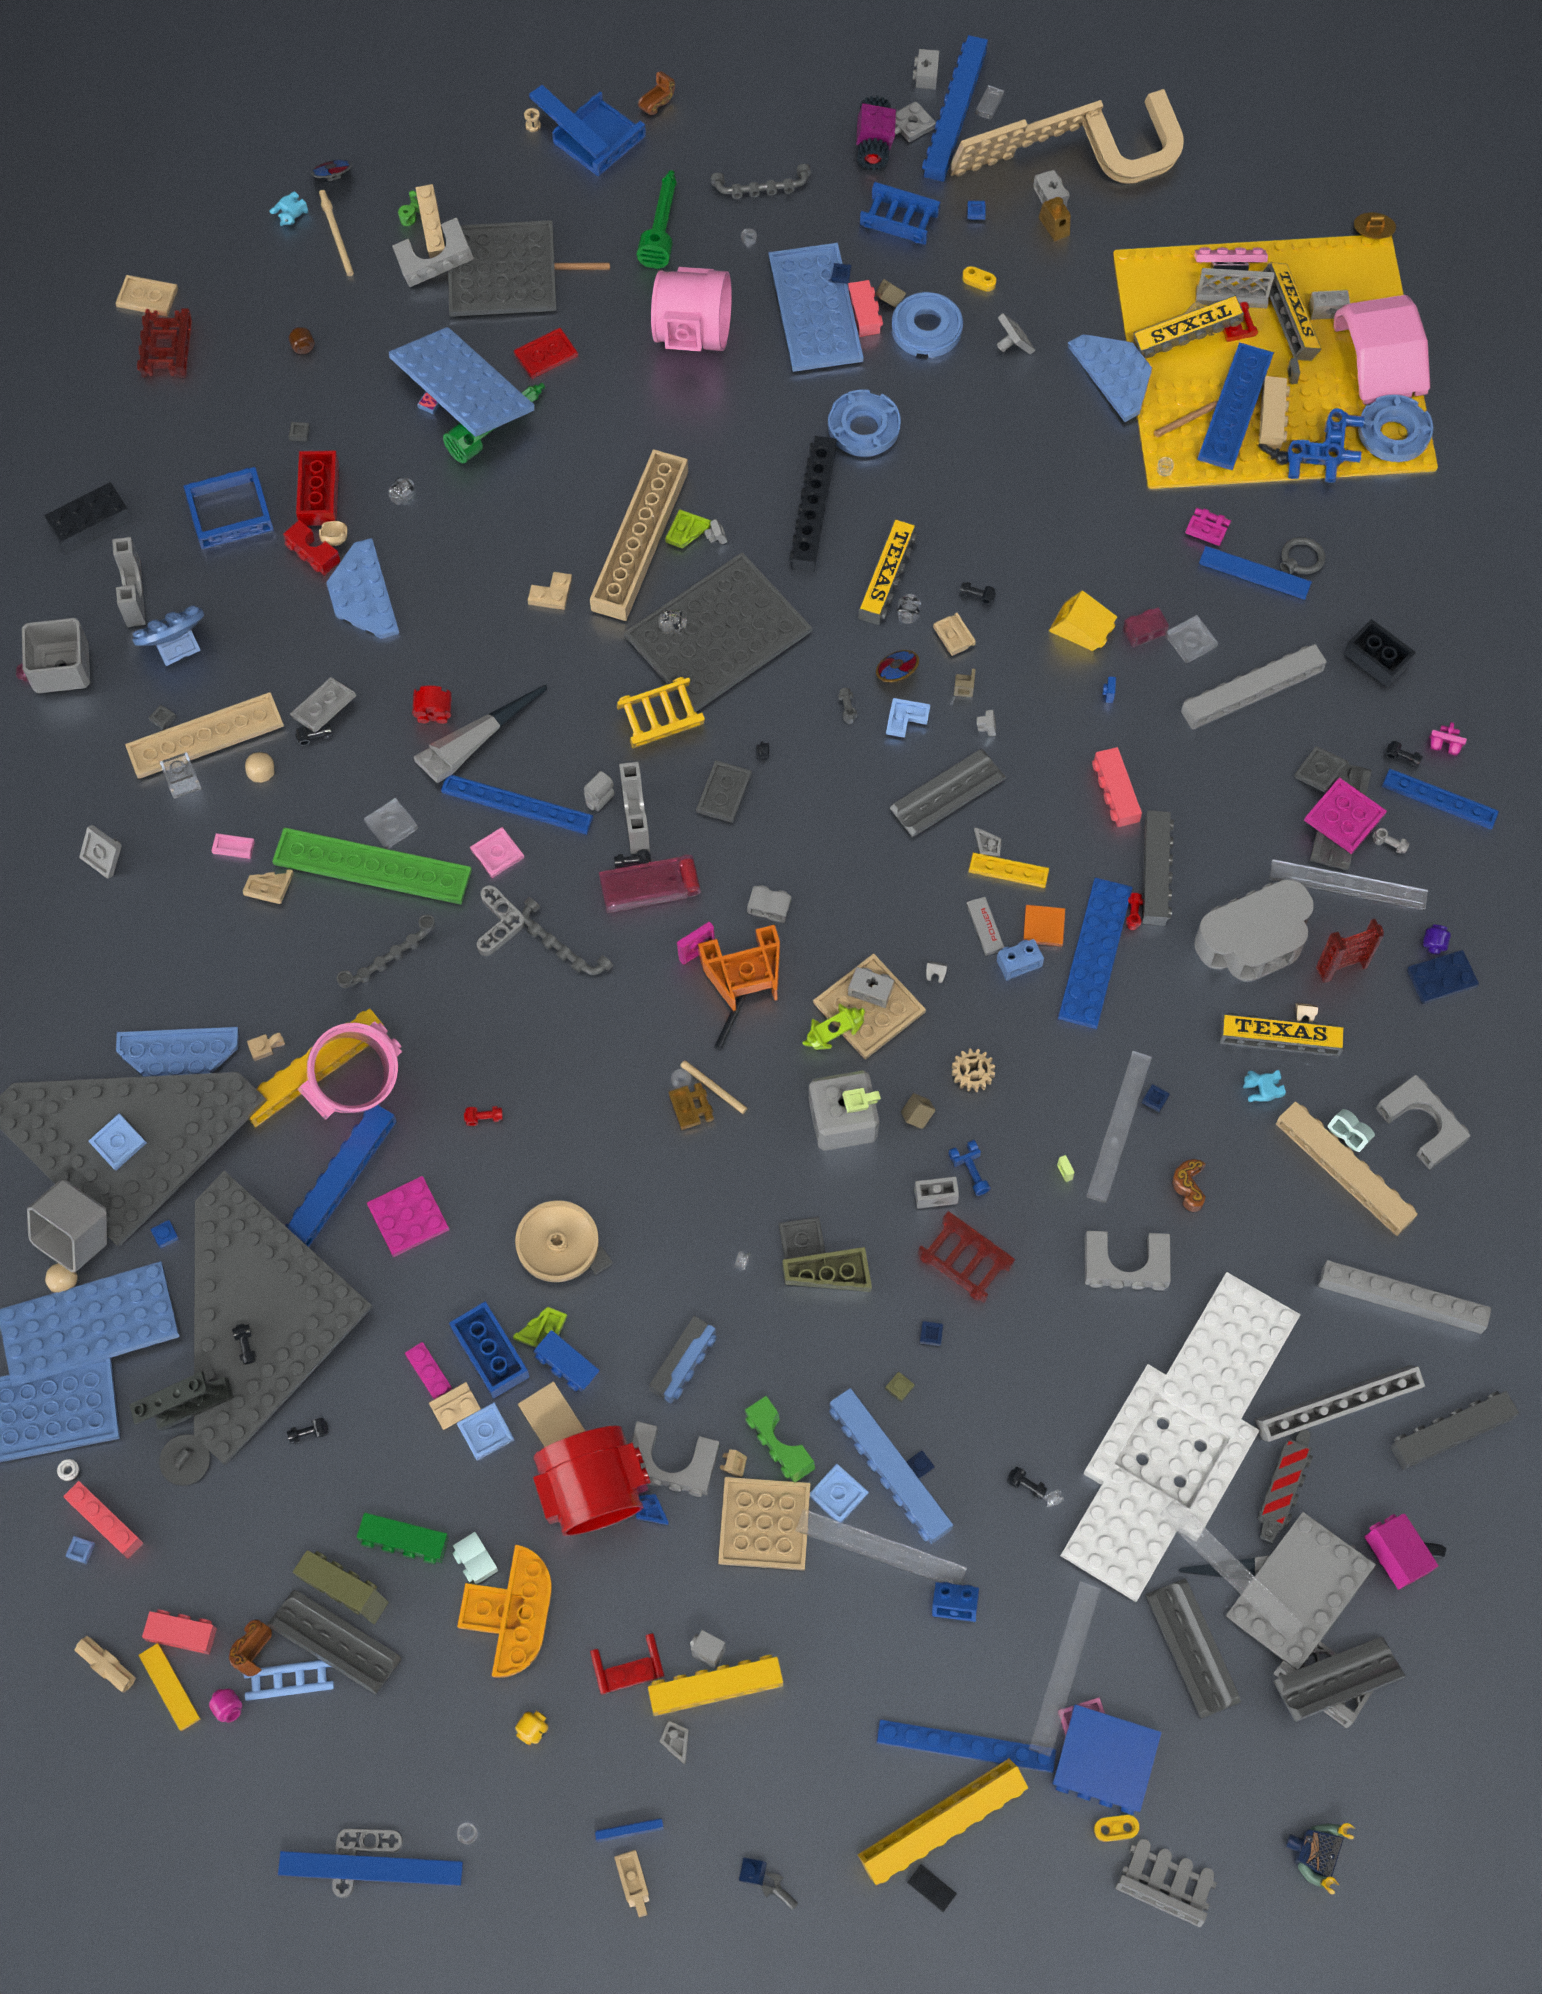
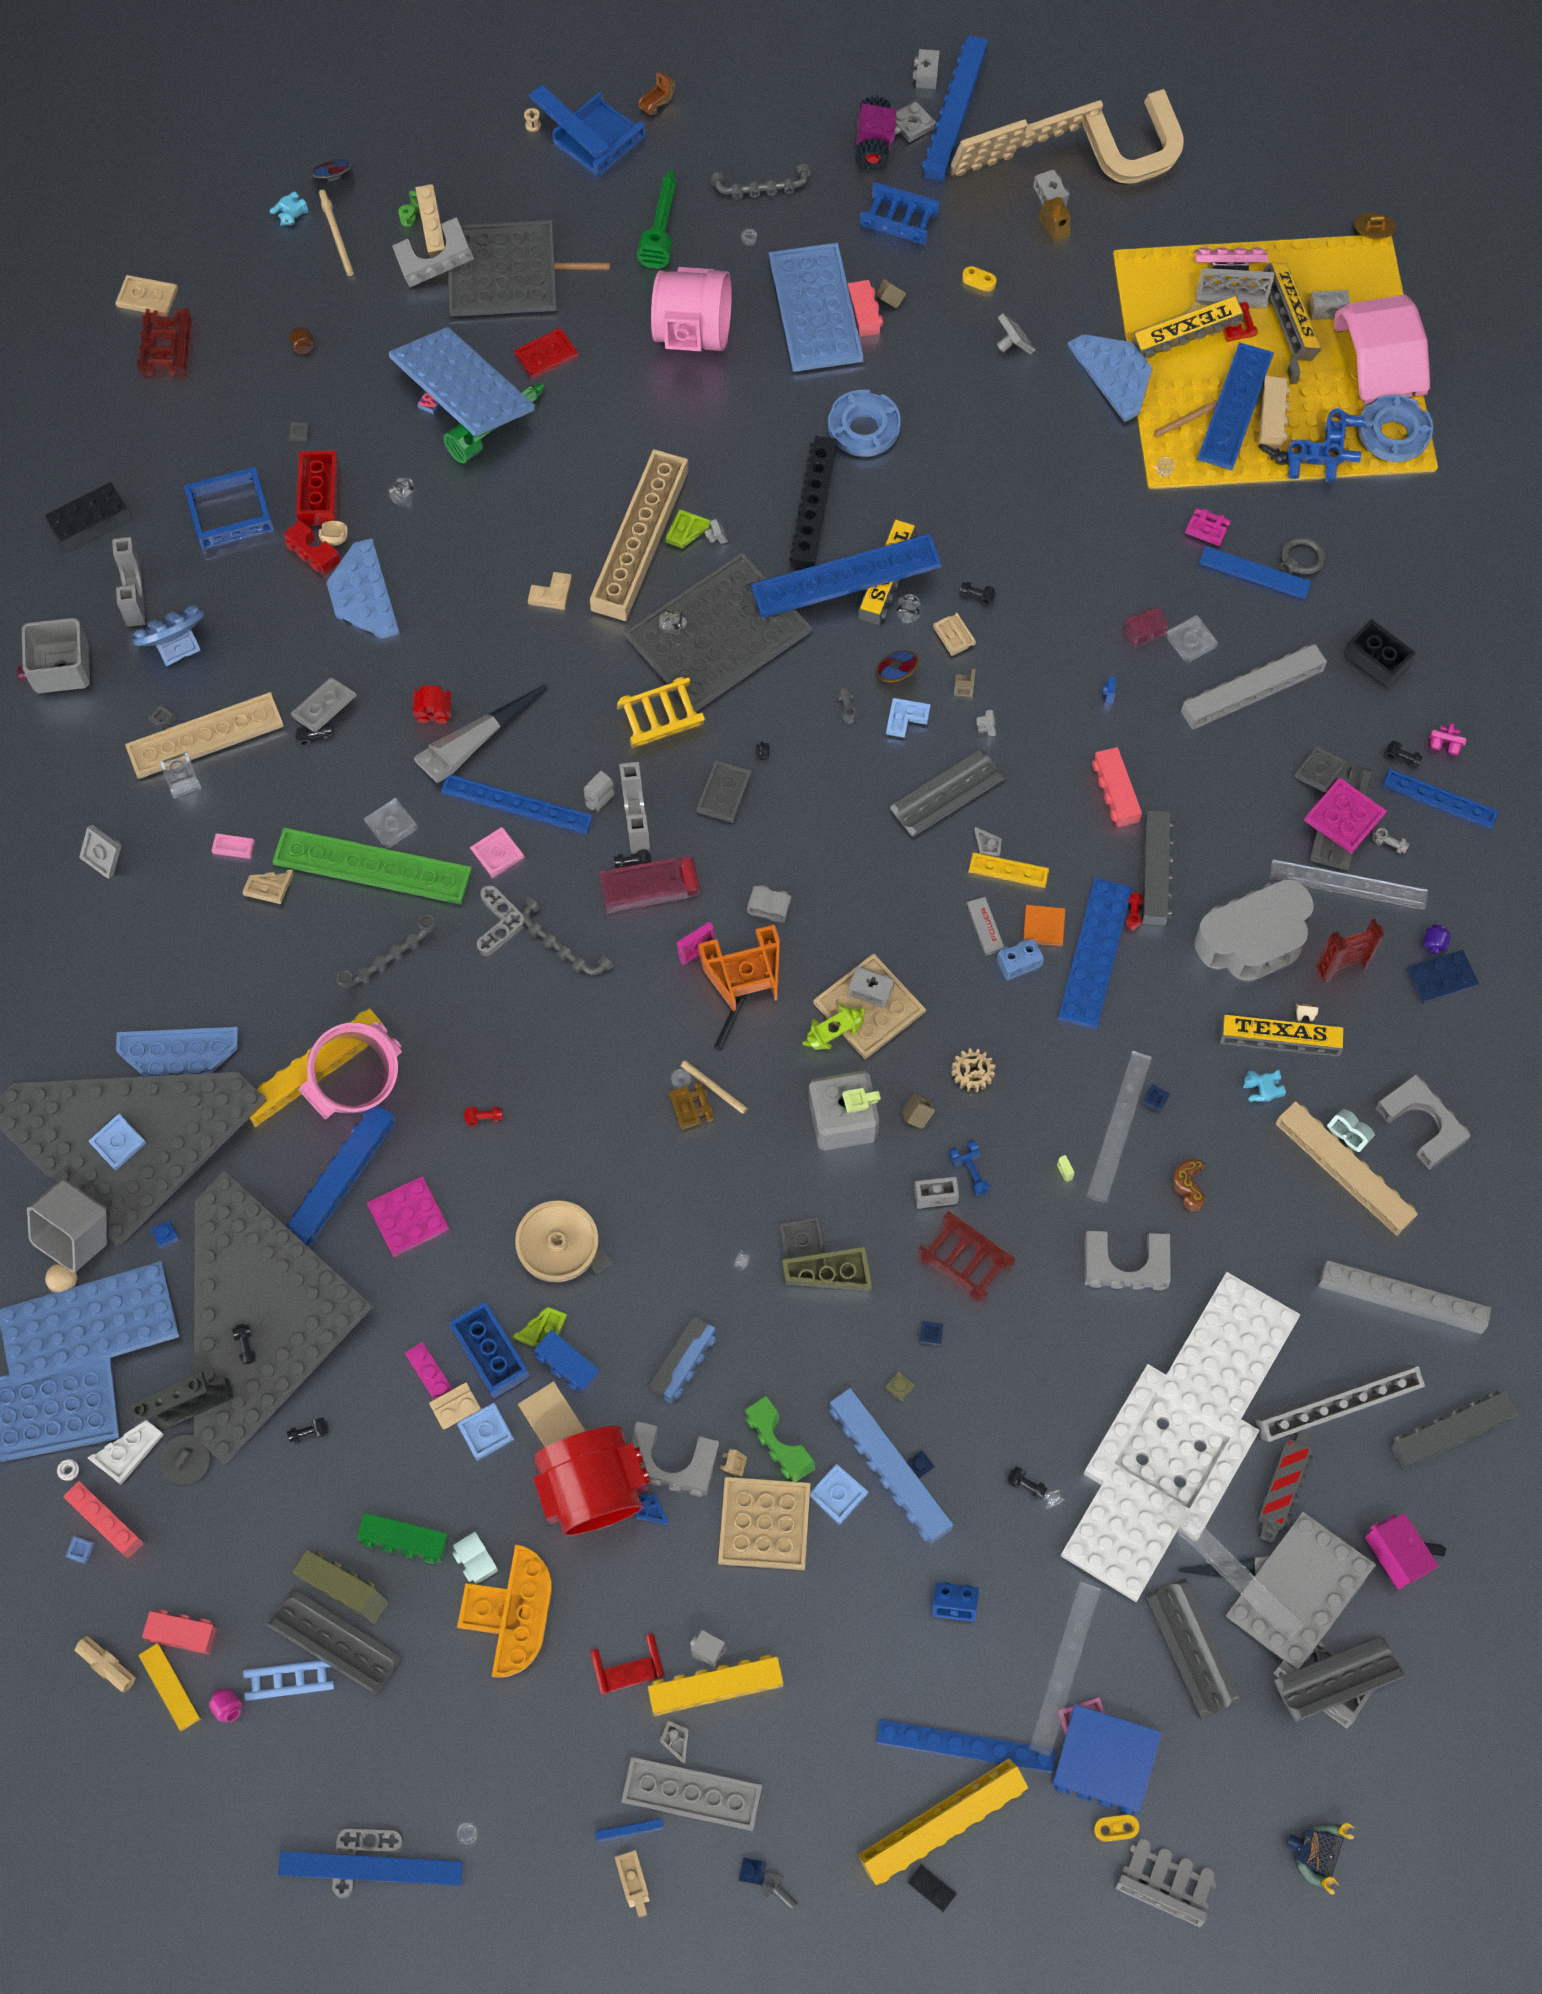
dark orange animal [229,1619,272,1677] -> none
tan hair [245,752,275,783] -> none
tan plate [247,1033,285,1061] -> none
yellow head [515,1710,549,1746] -> none
clear tile [796,1509,967,1585] -> none
dark blue plate [831,263,851,284] -> none
medium blue piece [891,292,963,358] -> none
light grey tile [926,961,948,983] -> none
blue plate [967,201,986,220] -> none
clear tile [975,85,1004,119] -> none
yellow slope [1049,590,1117,651] -> none
none -> white wing [88,1421,164,1485]
none -> light grey plate [621,1757,762,1832]
none -> blue plate [751,534,941,618]

